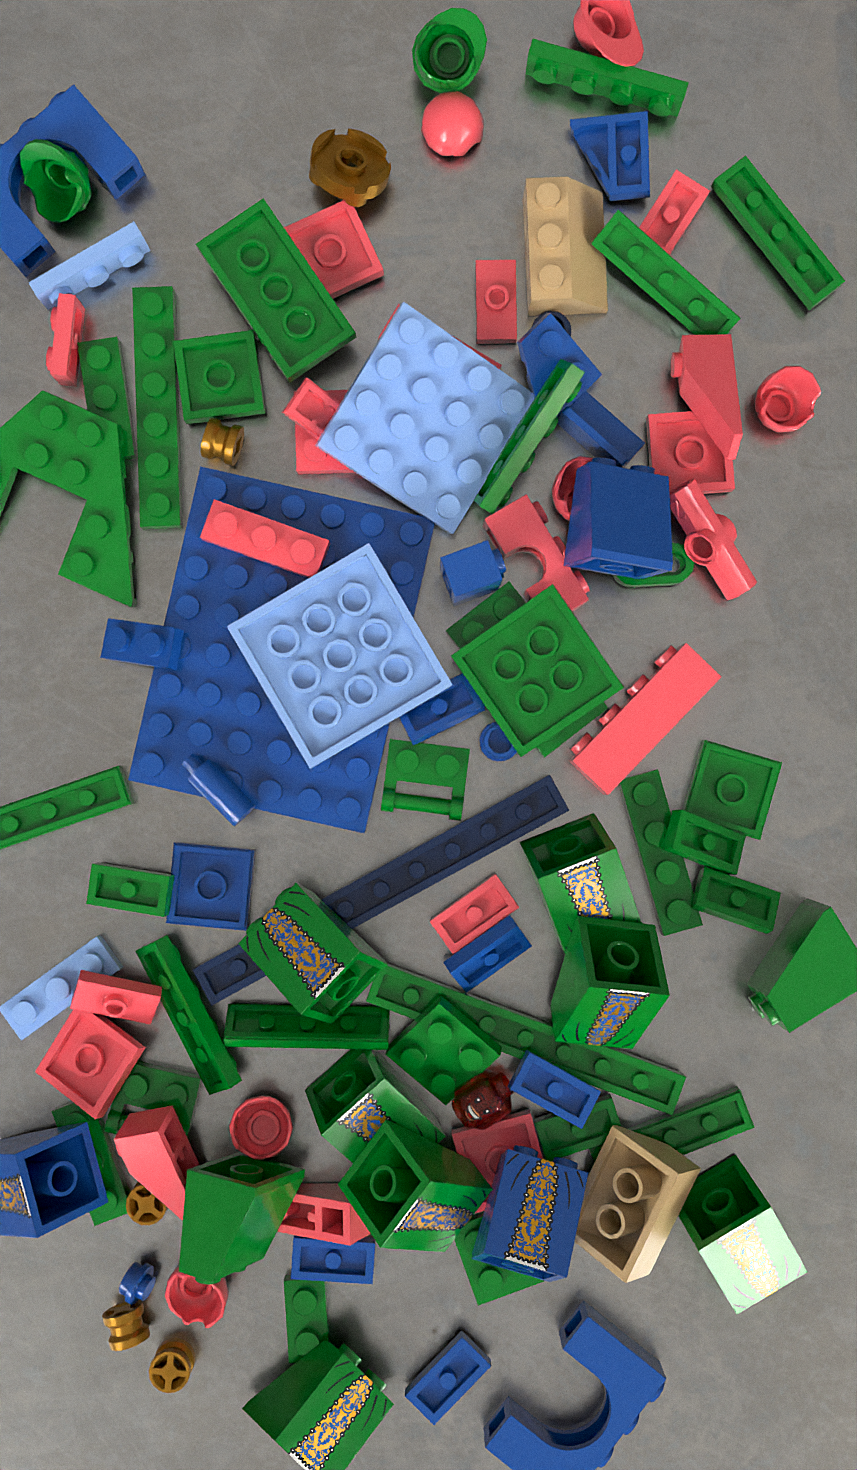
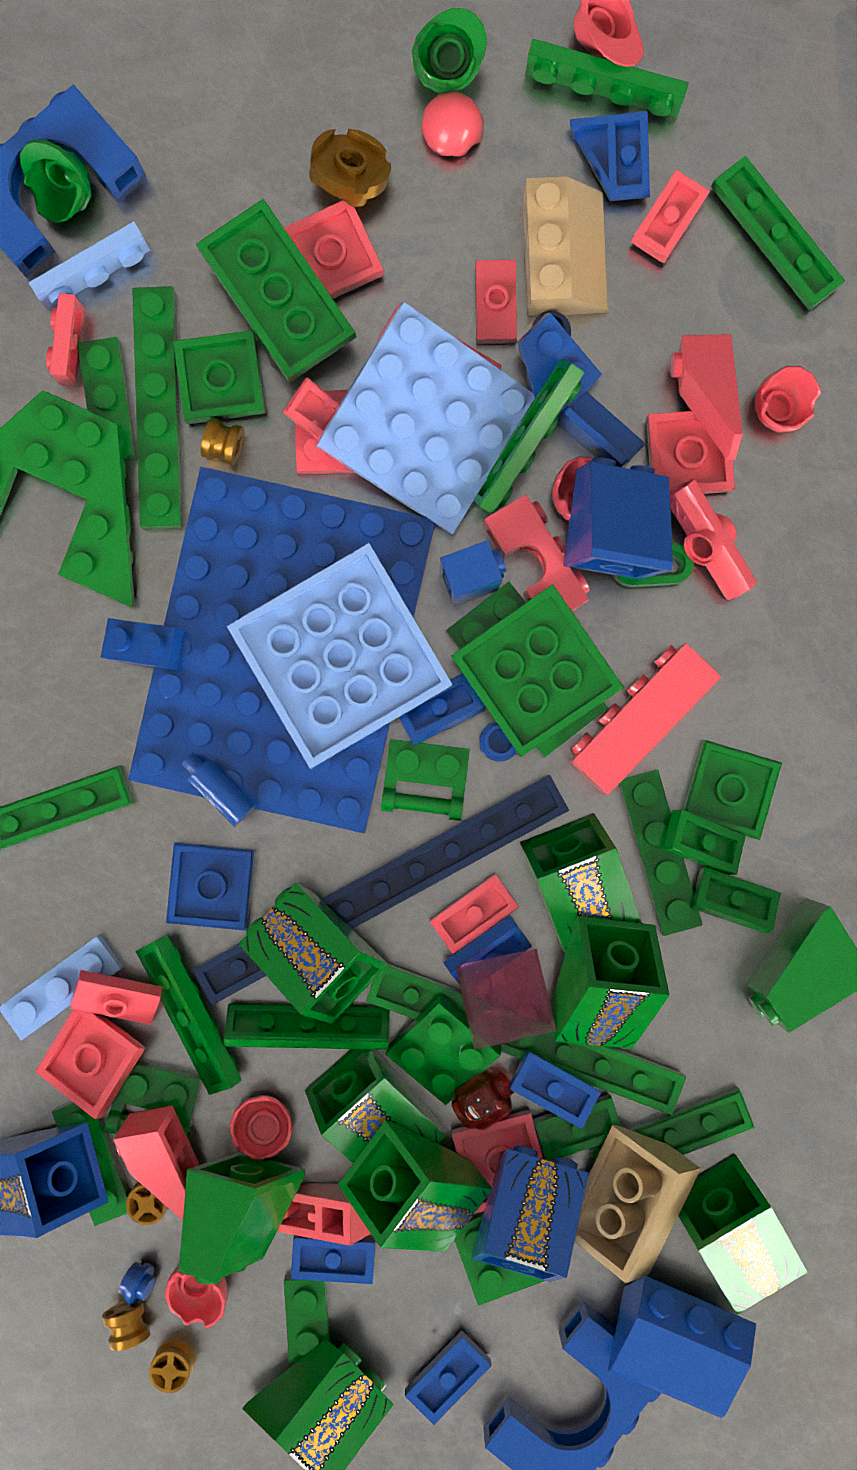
green plate [86,862,175,917] -> none
coral plate [200,499,330,578] -> none
green plate [591,209,741,335] -> none
none -> clear pink plate [456,949,556,1050]
none -> blue slope [608,1276,756,1418]

